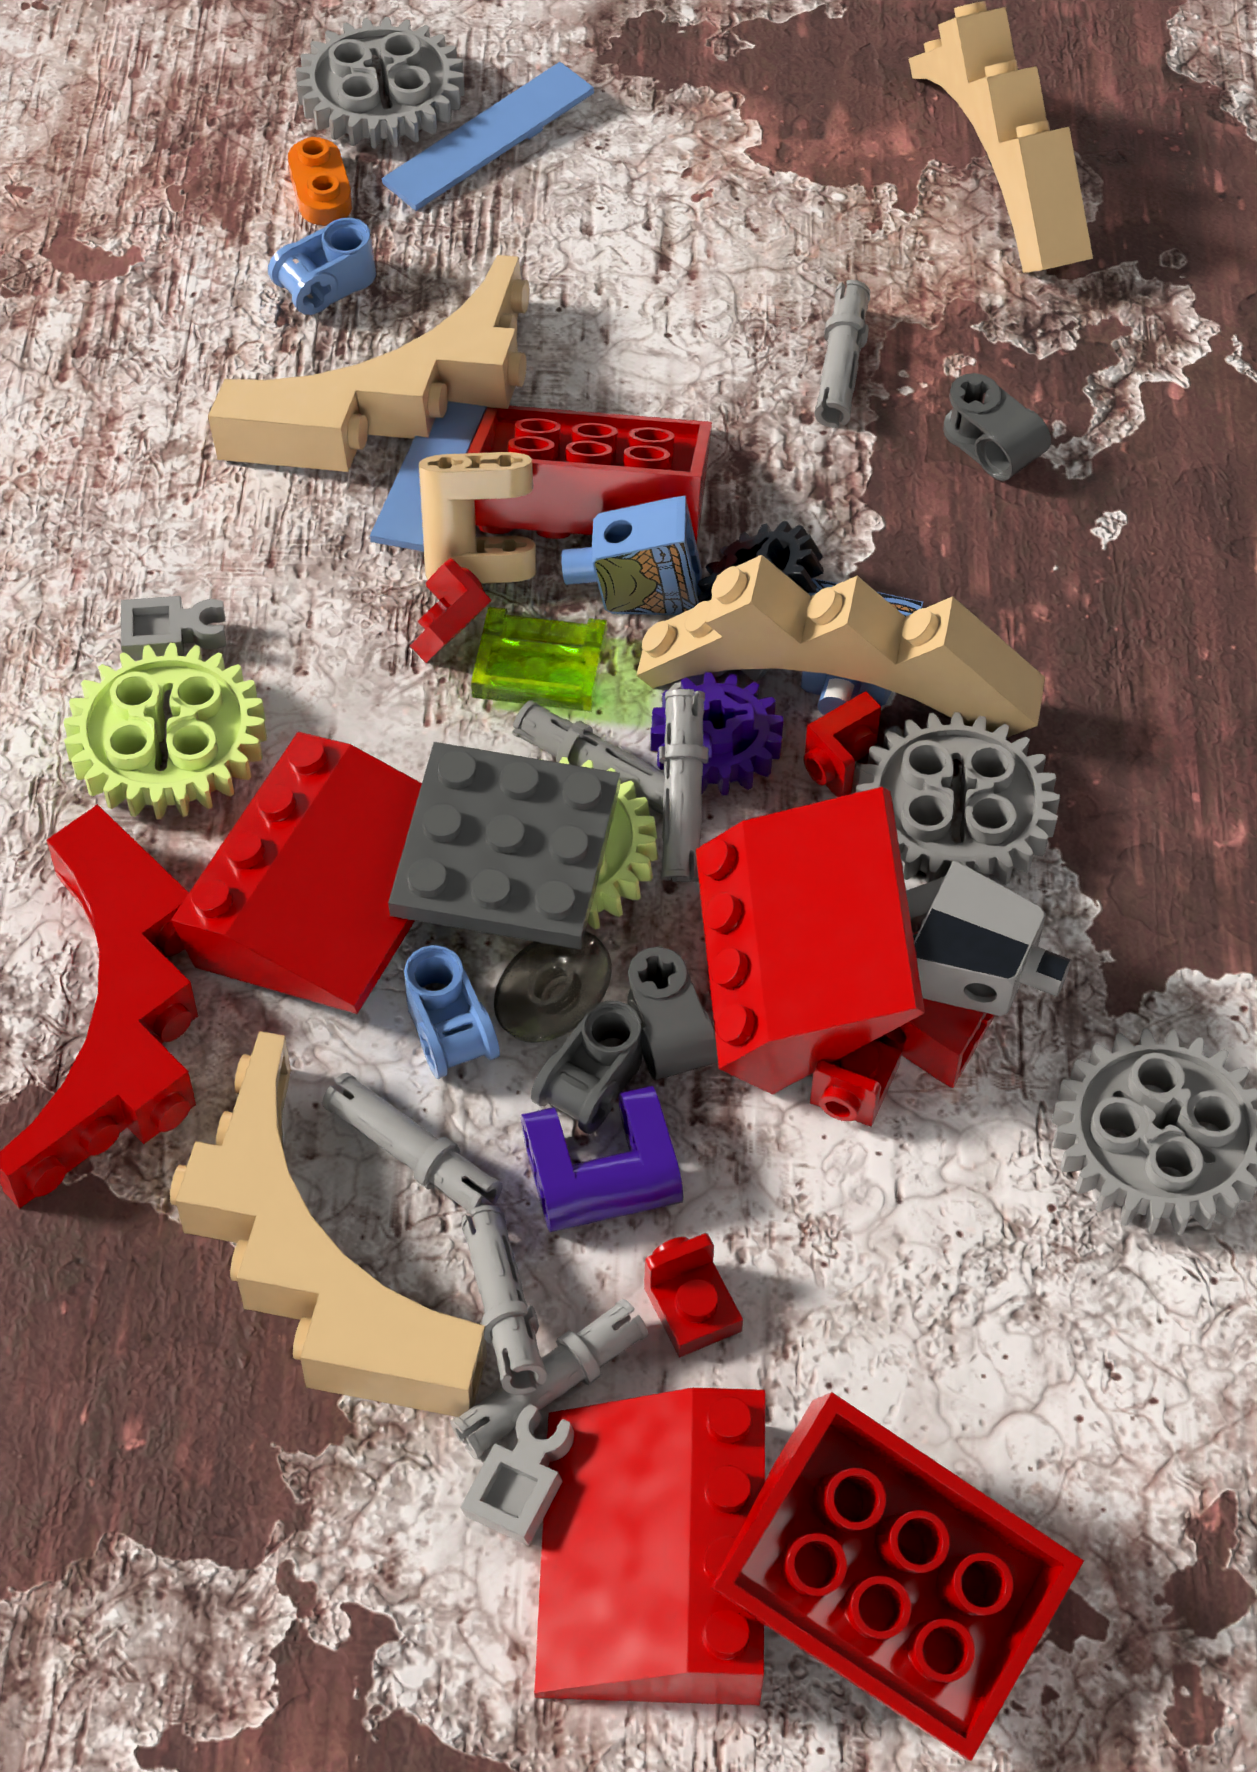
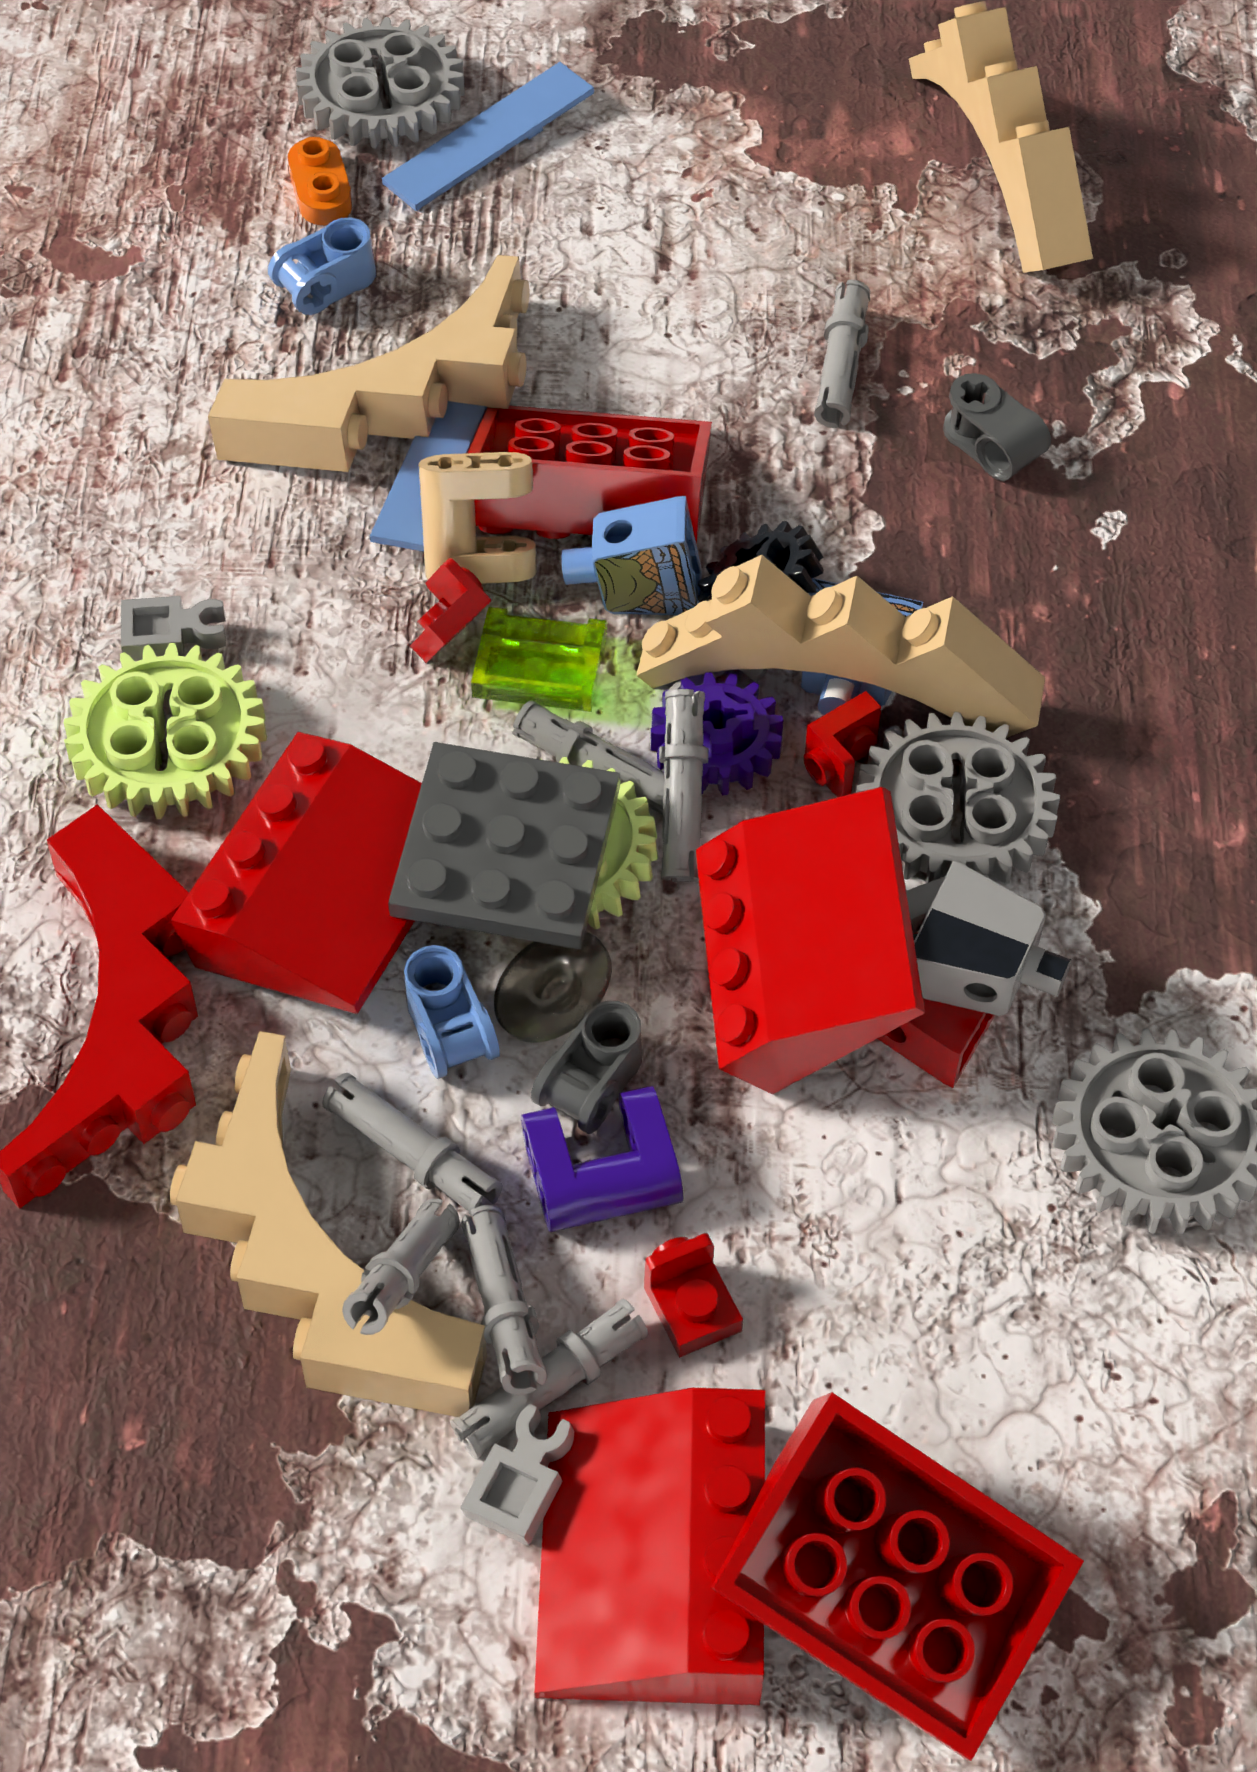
dark grey piece [627,947,718,1081] -> none
red bracket [810,1040,902,1127] -> none
none -> light grey pin [342,1198,460,1335]

